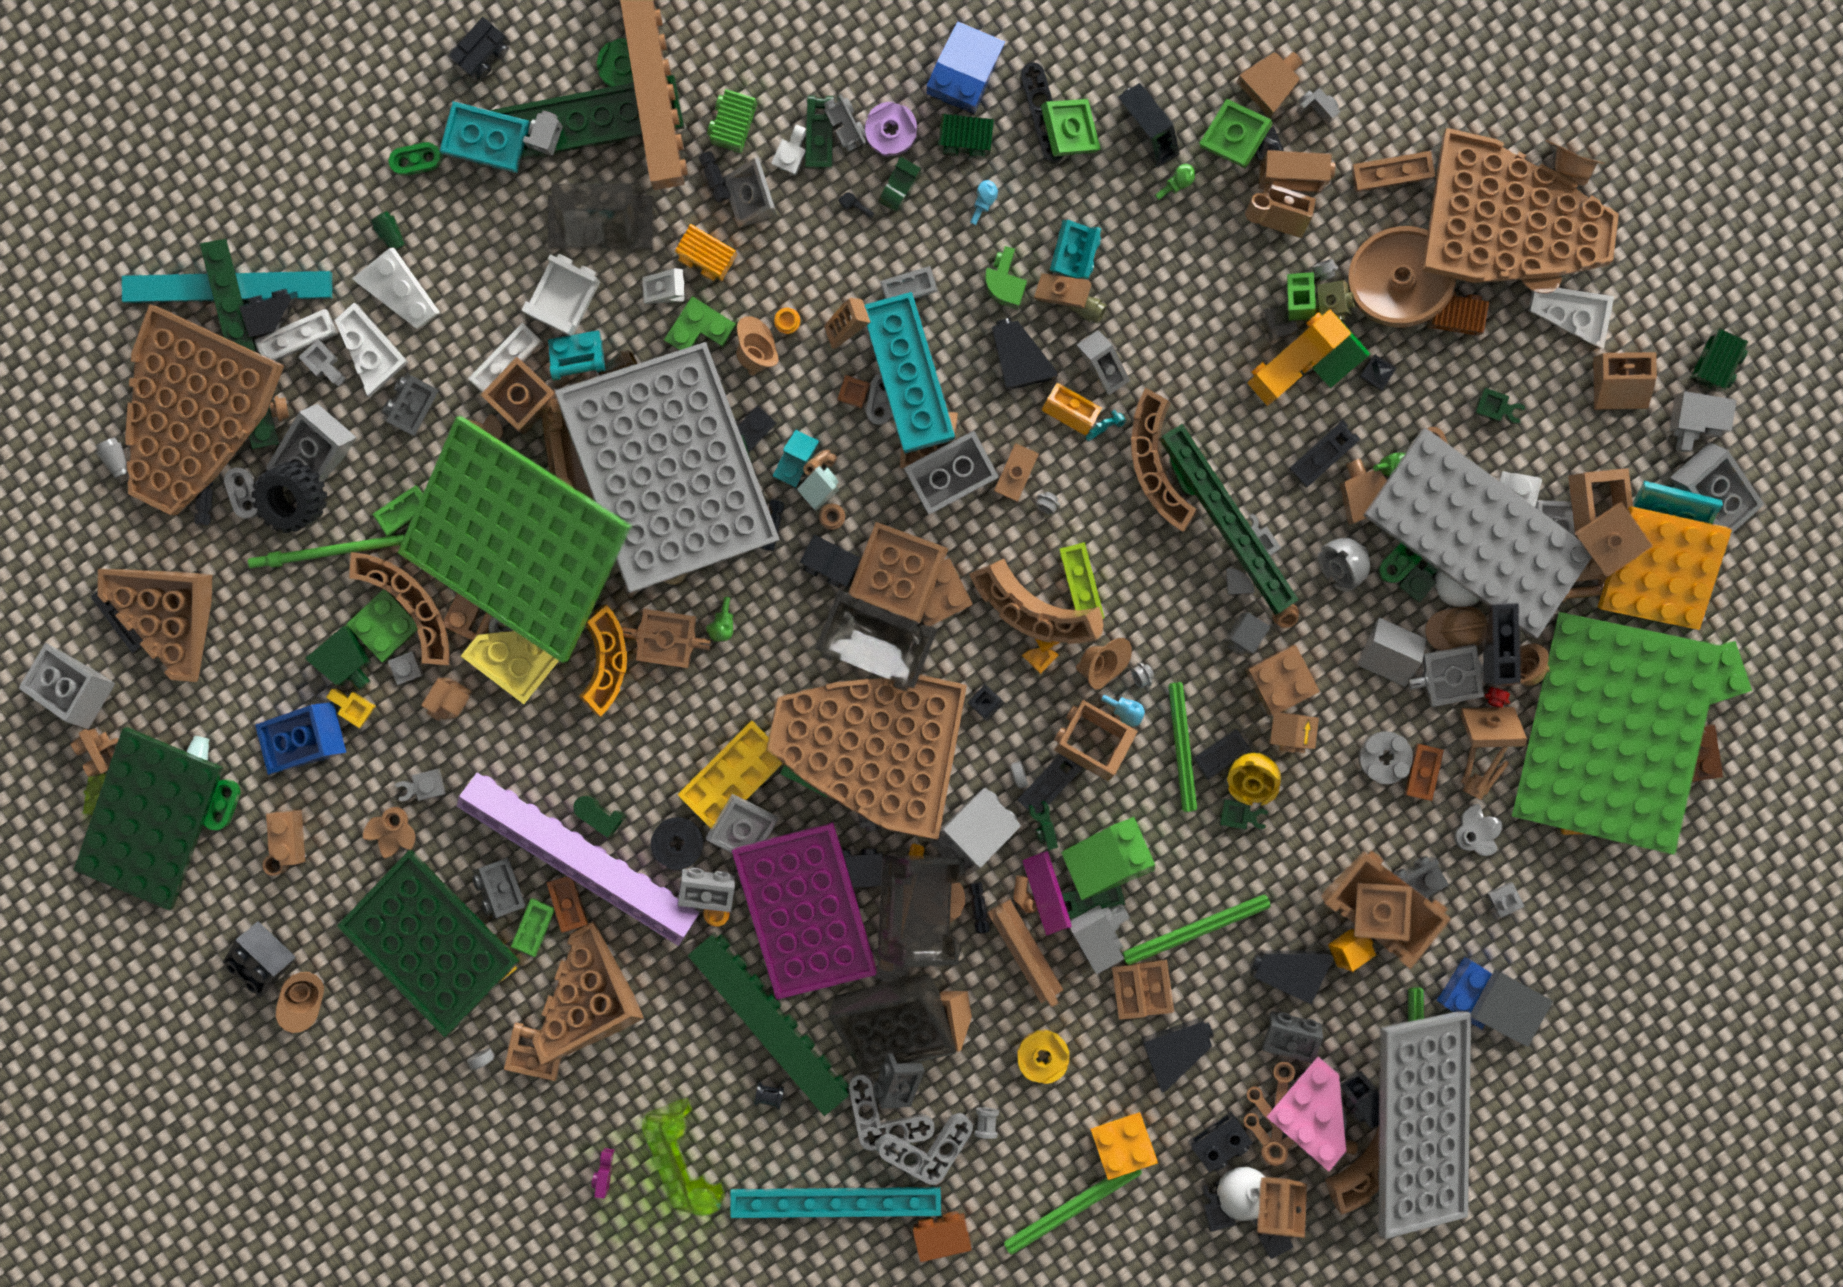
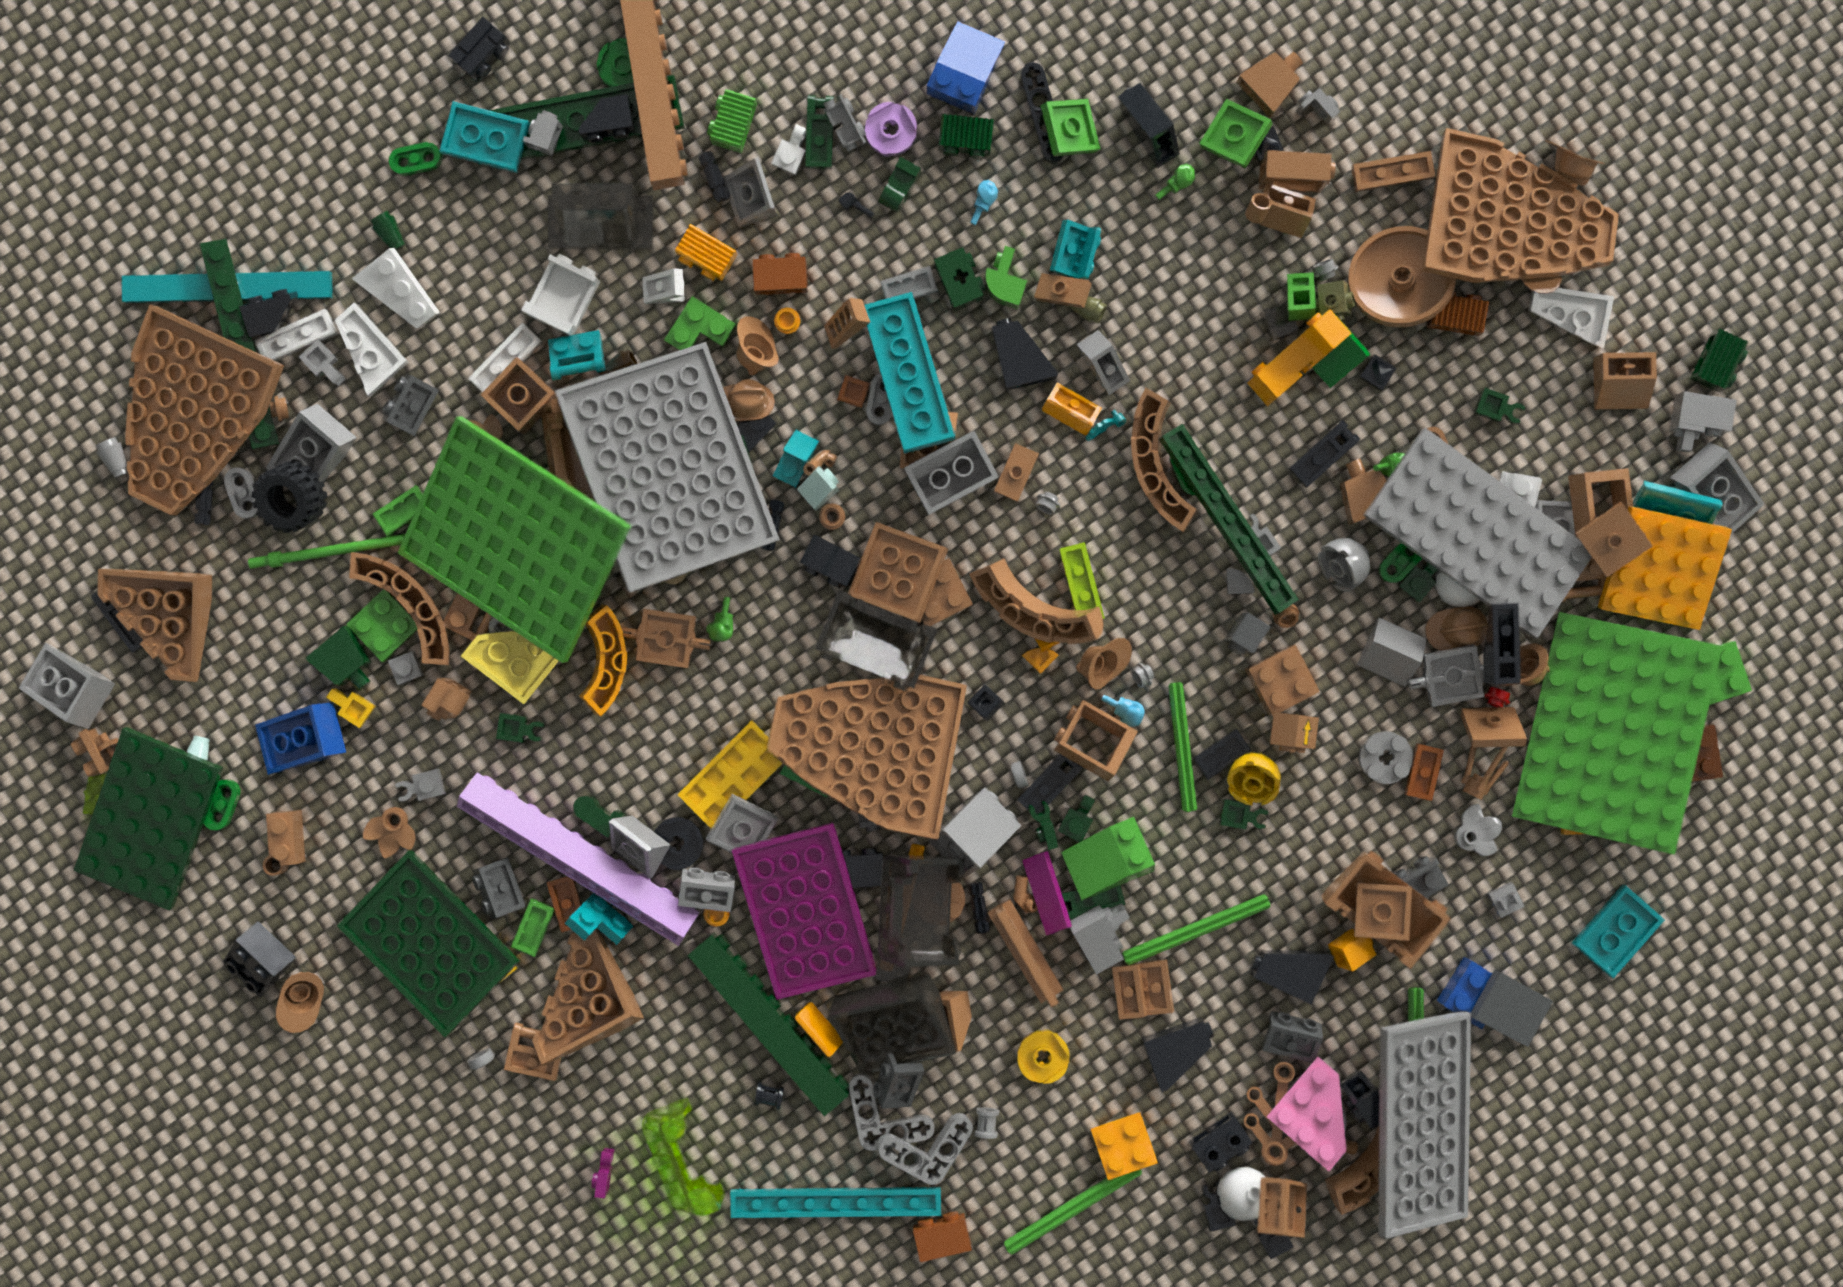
none -> dark green plate [496,713,545,743]
none -> teal plate [564,893,634,945]
none -> black slope [579,95,636,143]
none -> light grey slope [609,816,671,879]
none -> medium nougat piece [723,379,775,422]
none -> dark orange brick [752,253,808,295]
none -> light orange slope [795,1002,844,1057]
none -> dark green brick [934,247,986,312]
none -> dark green plate [1058,794,1095,842]
none -> teal tile [1571,884,1665,979]

